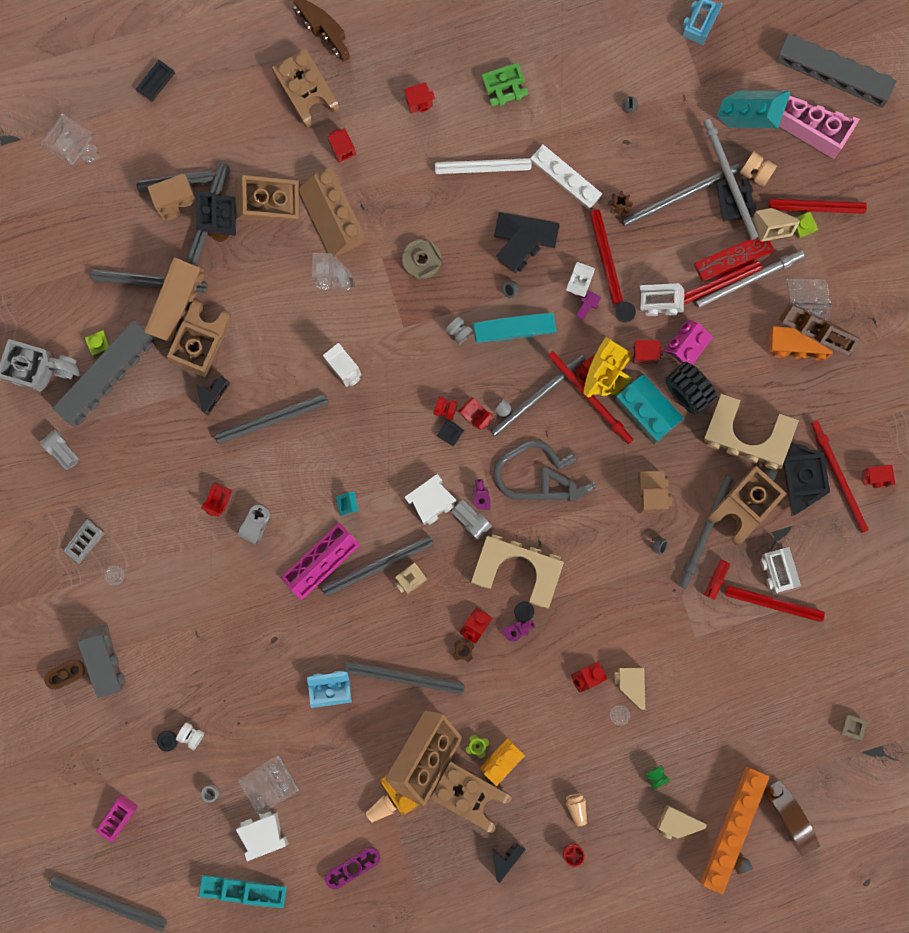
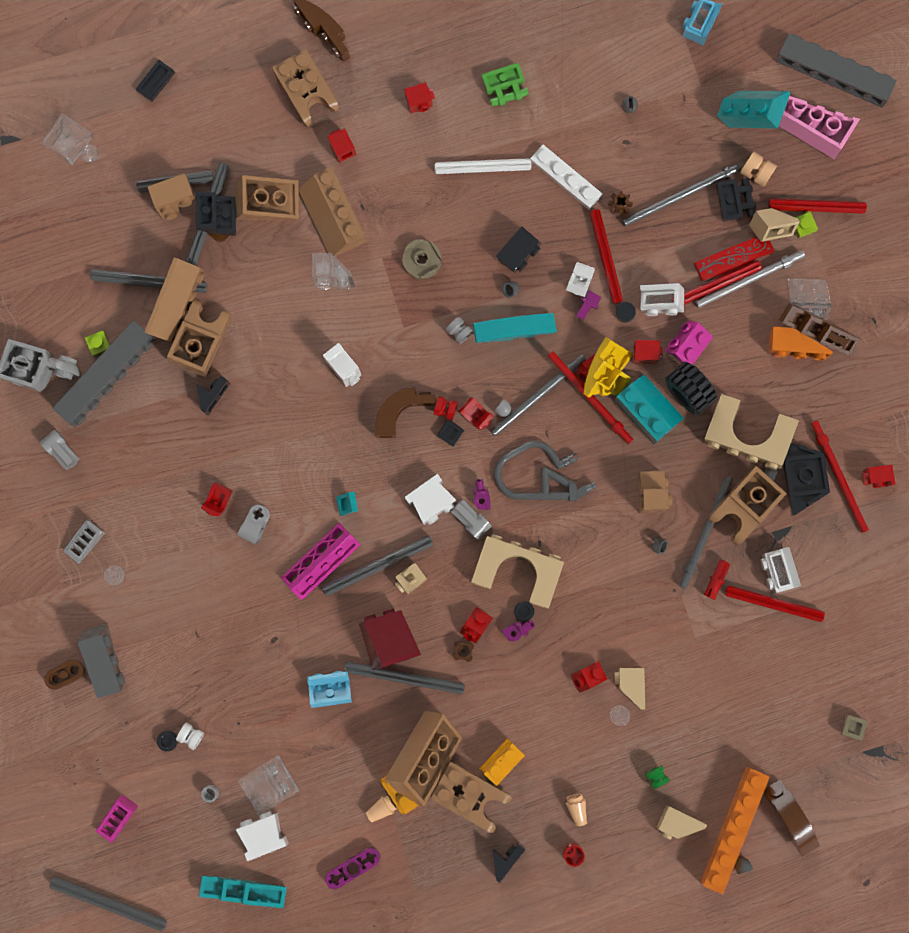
dark grey axle [215,394,329,444] -> none
lime plate [466,735,489,758] -> none
black piece [494,212,560,248] -> none
light grey bar [703,119,759,240] -> none
none -> dark red slope [359,608,421,671]
none -> reddish brown arch [375,387,436,438]

